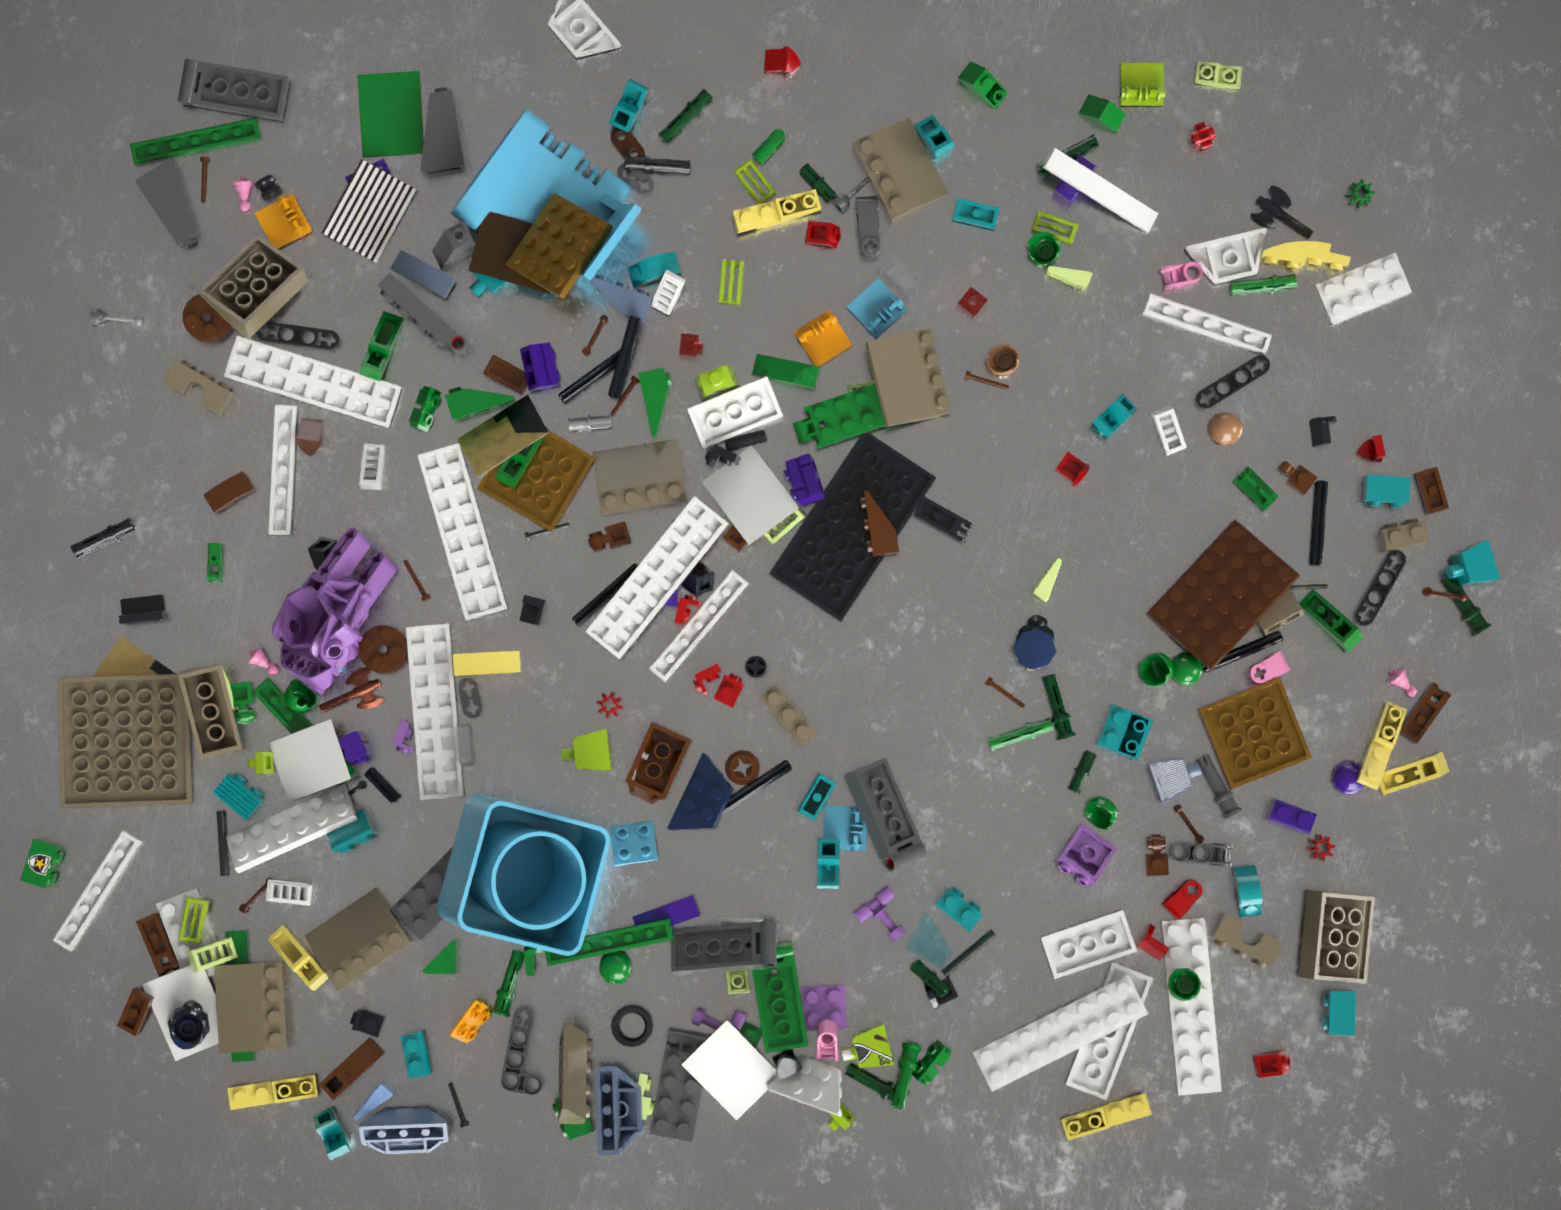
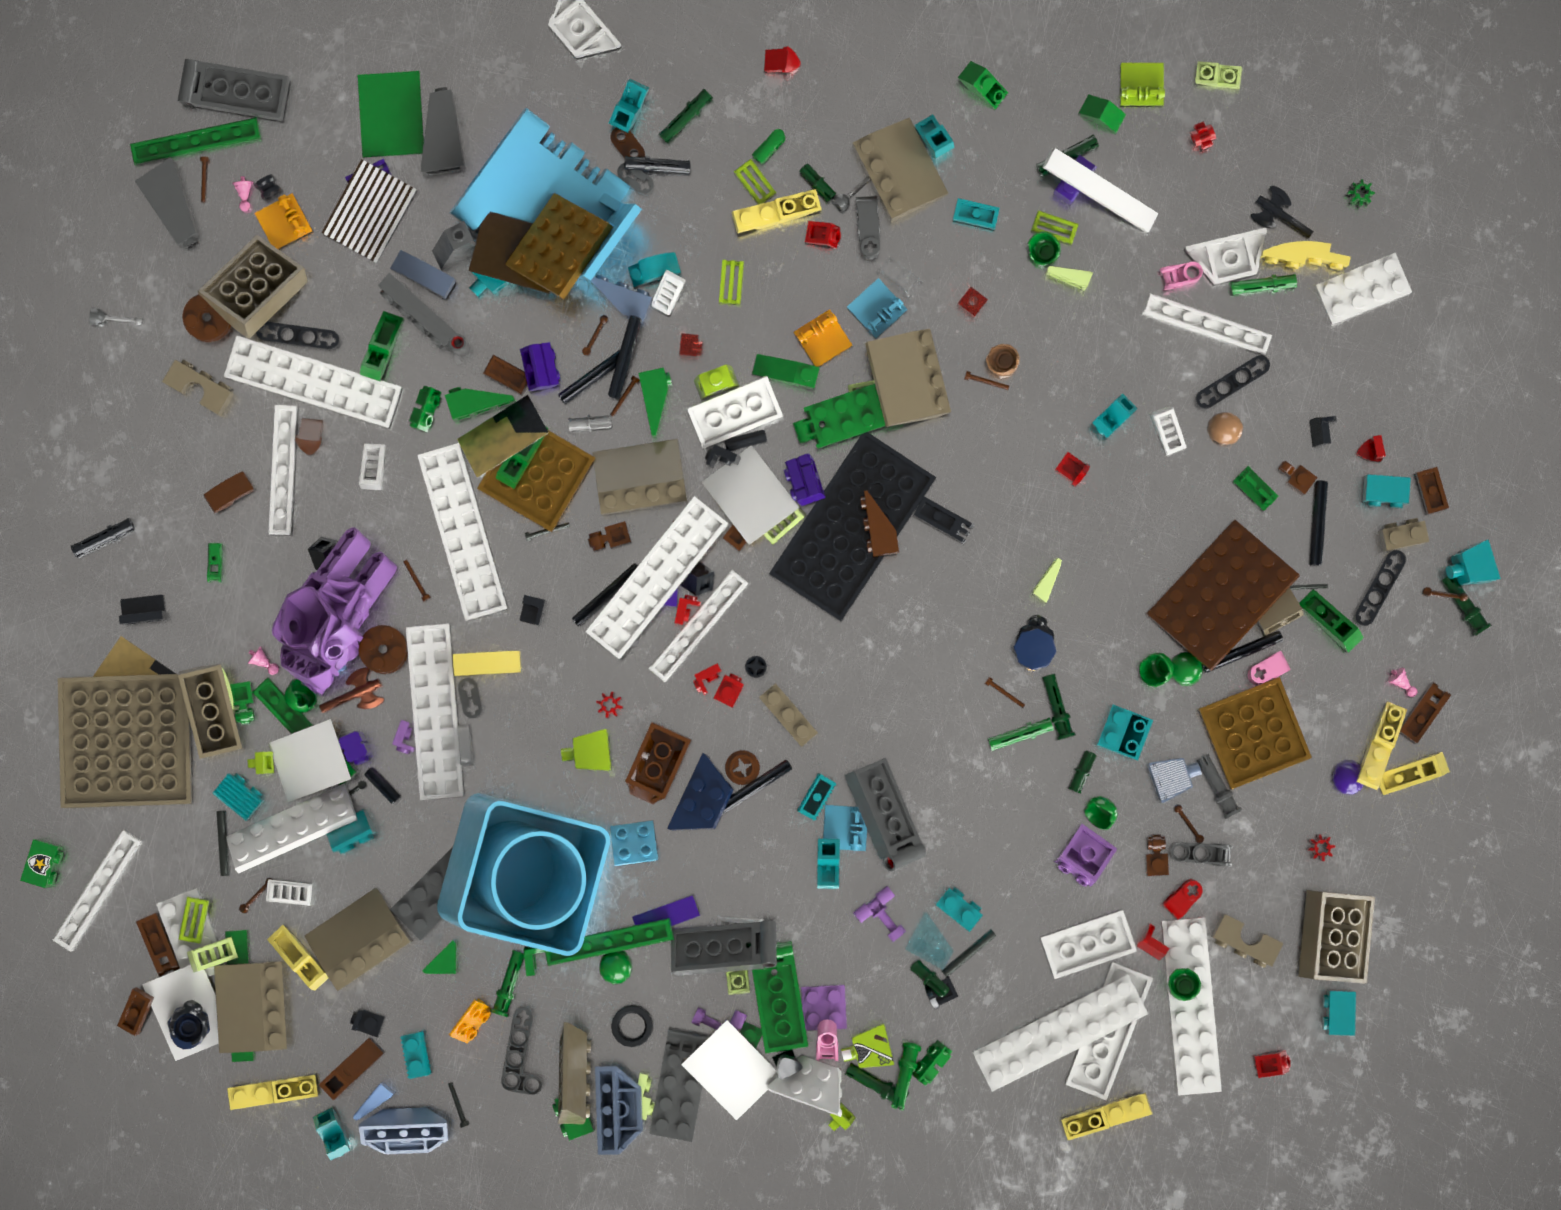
teal brick [1234,865,1263,918] -> none
dark purple brick [1266,799,1317,835] -> none

